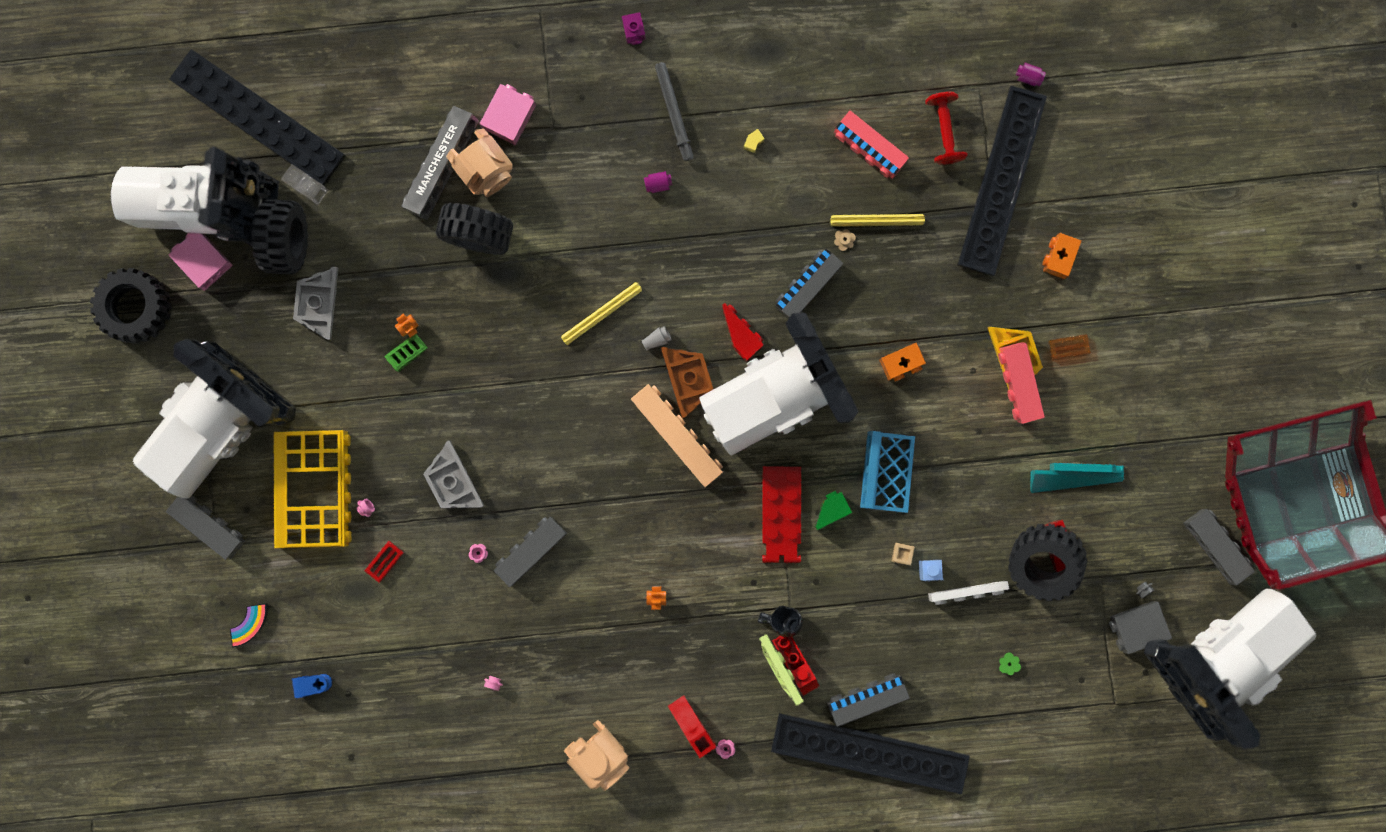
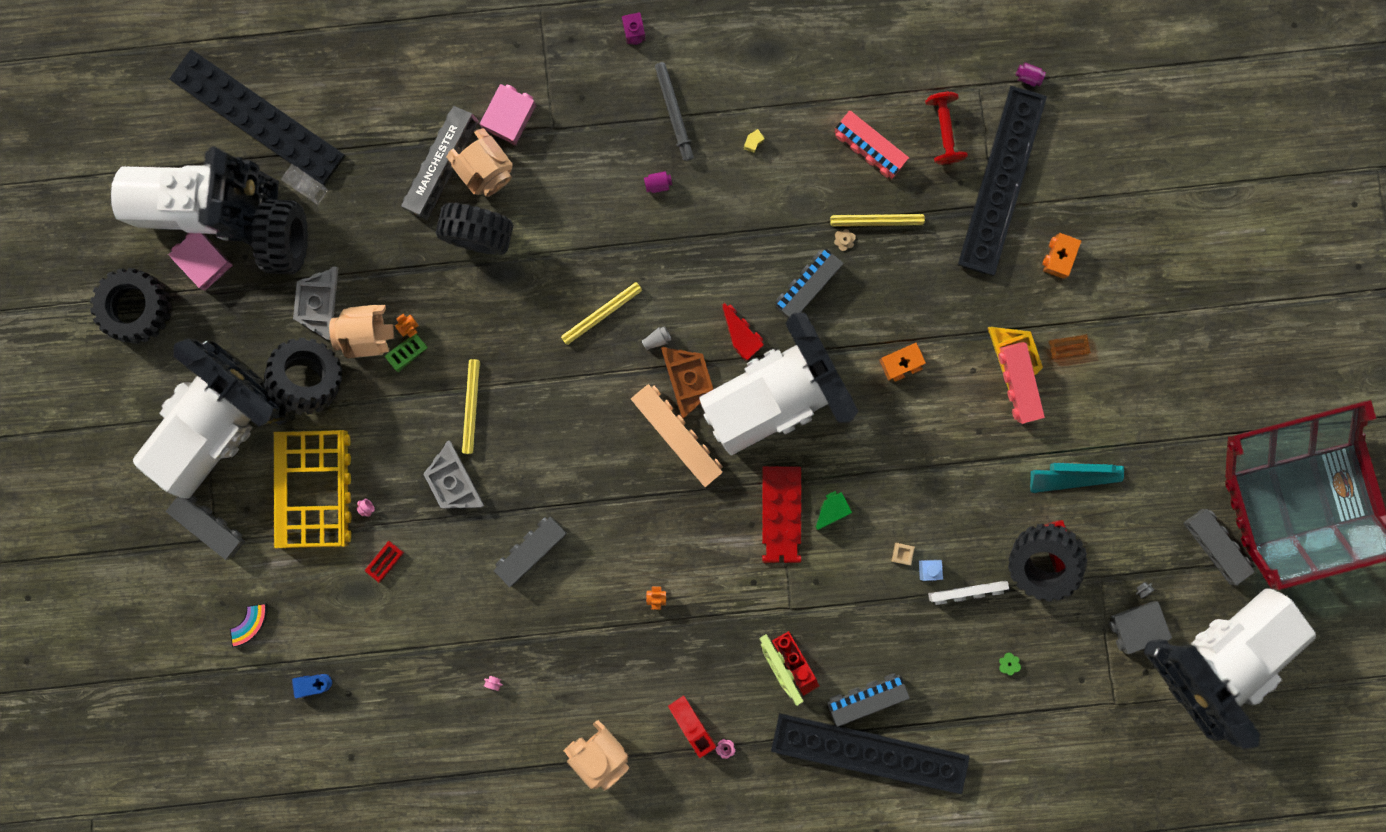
bright pink plate [469,544,488,563] -> none
black hair [757,605,803,638] -> none
dark azure fence [860,431,915,513] -> none
none -> black tyre [264,338,343,415]
none -> light nougat piece [329,305,394,358]
none -> light yellow axle [462,359,480,454]

